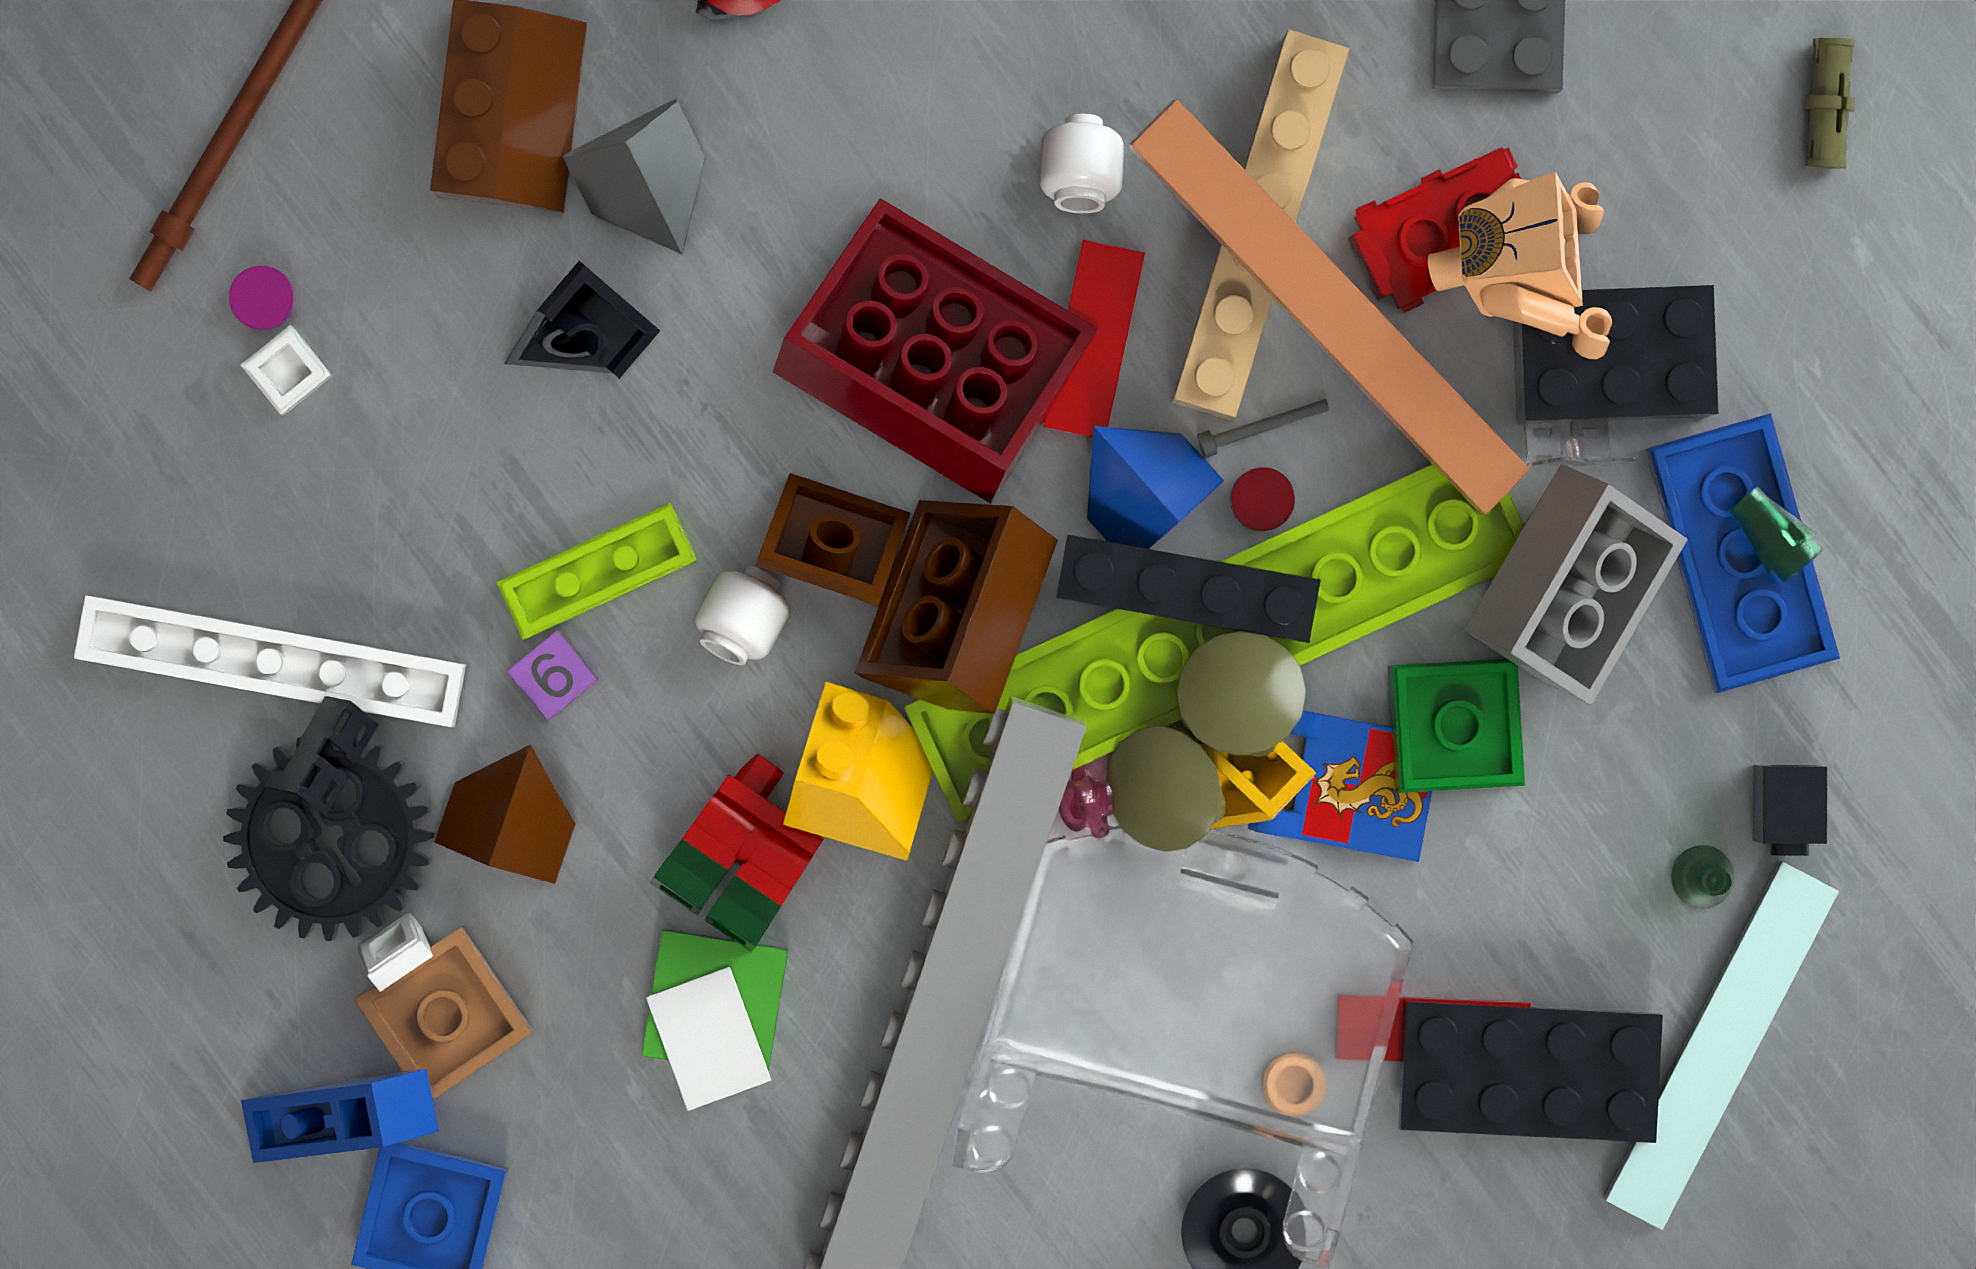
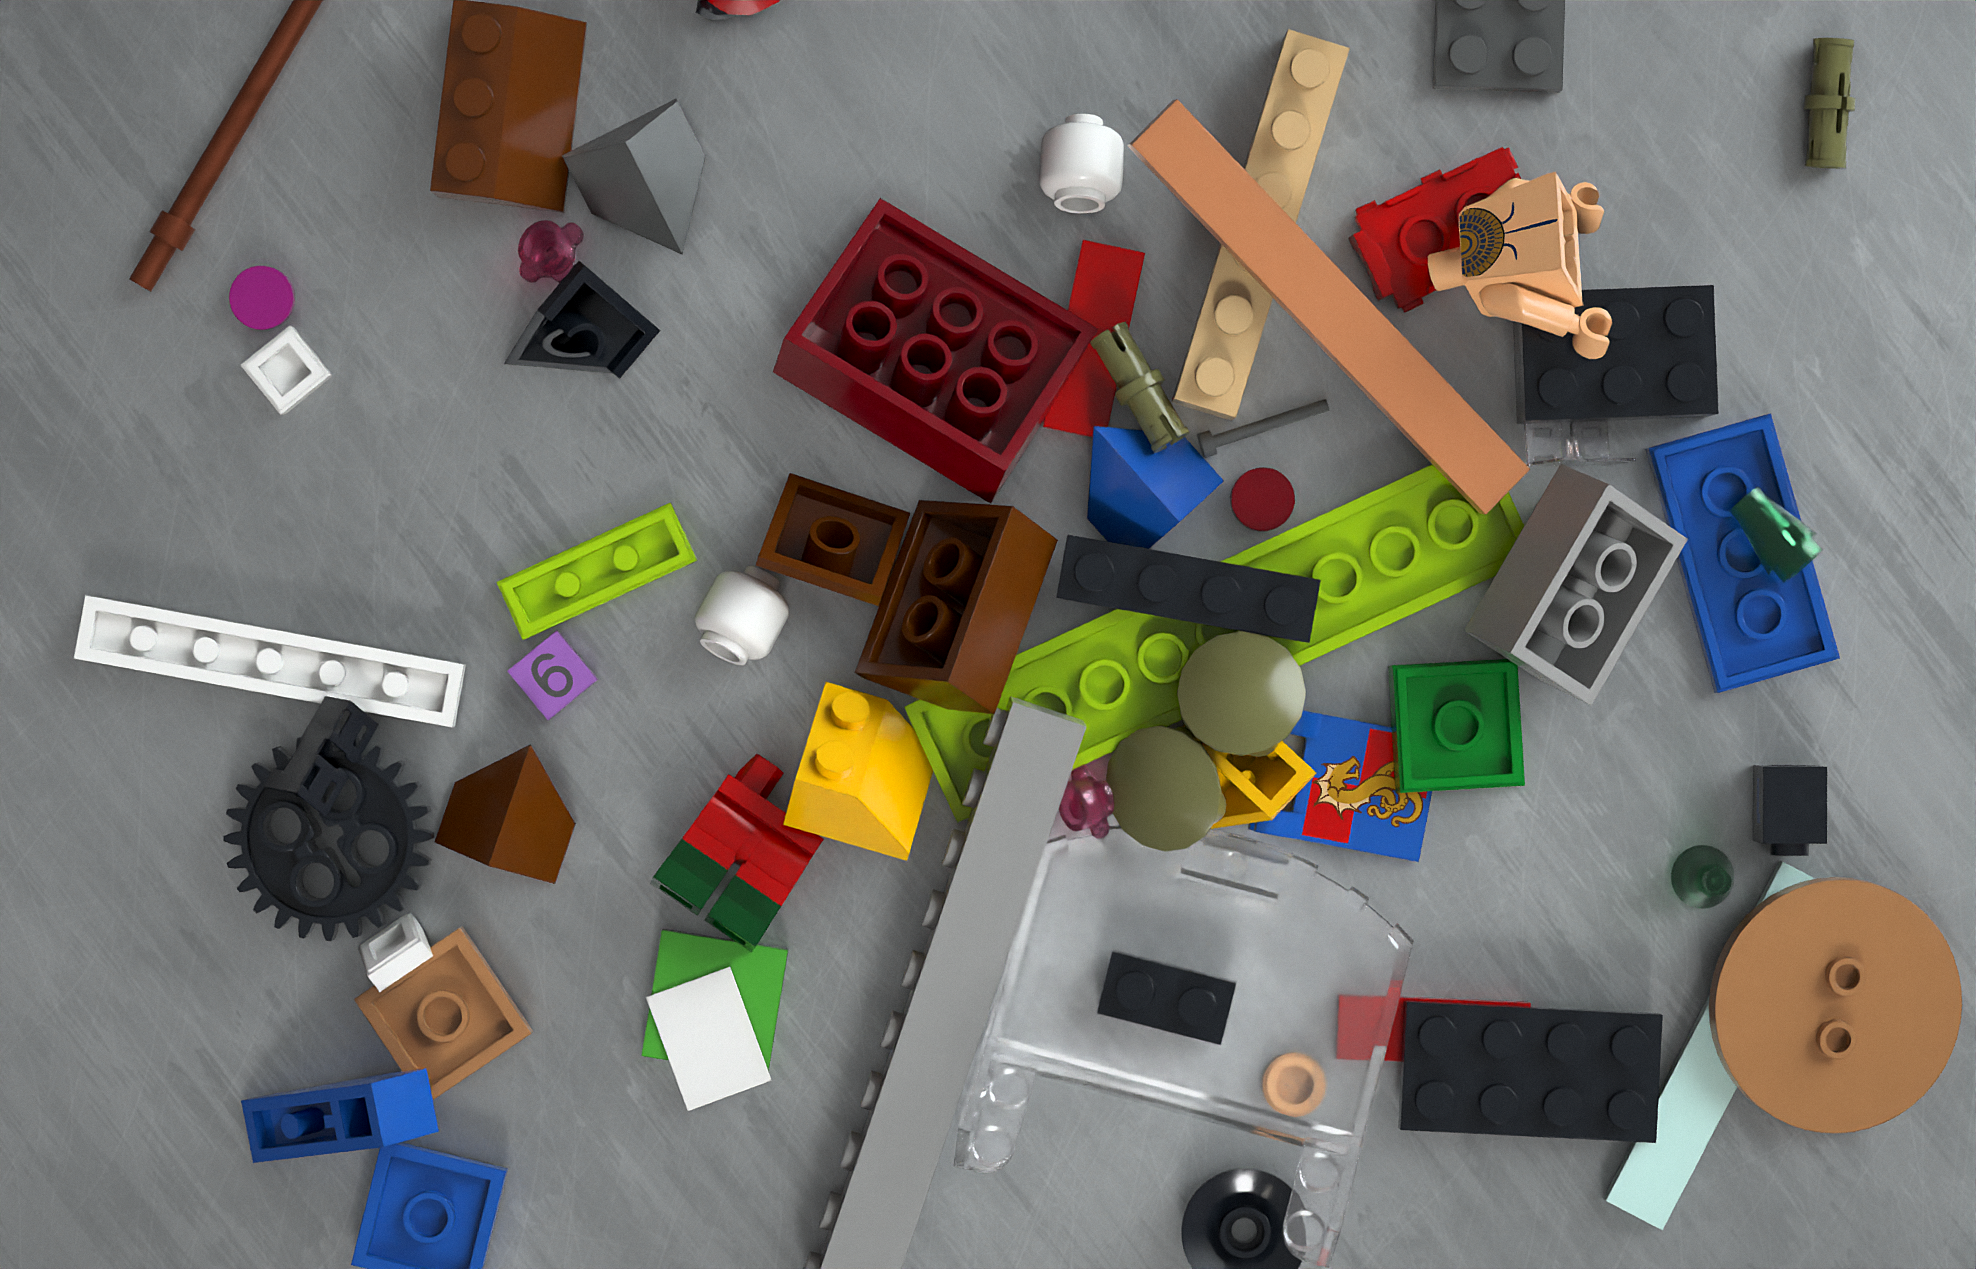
none -> clear pink plate [518,220,584,283]
none -> olive pin [1090,322,1190,453]
none -> black plate [1097,950,1237,1045]
none -> medium nougat plate [1709,877,1962,1133]

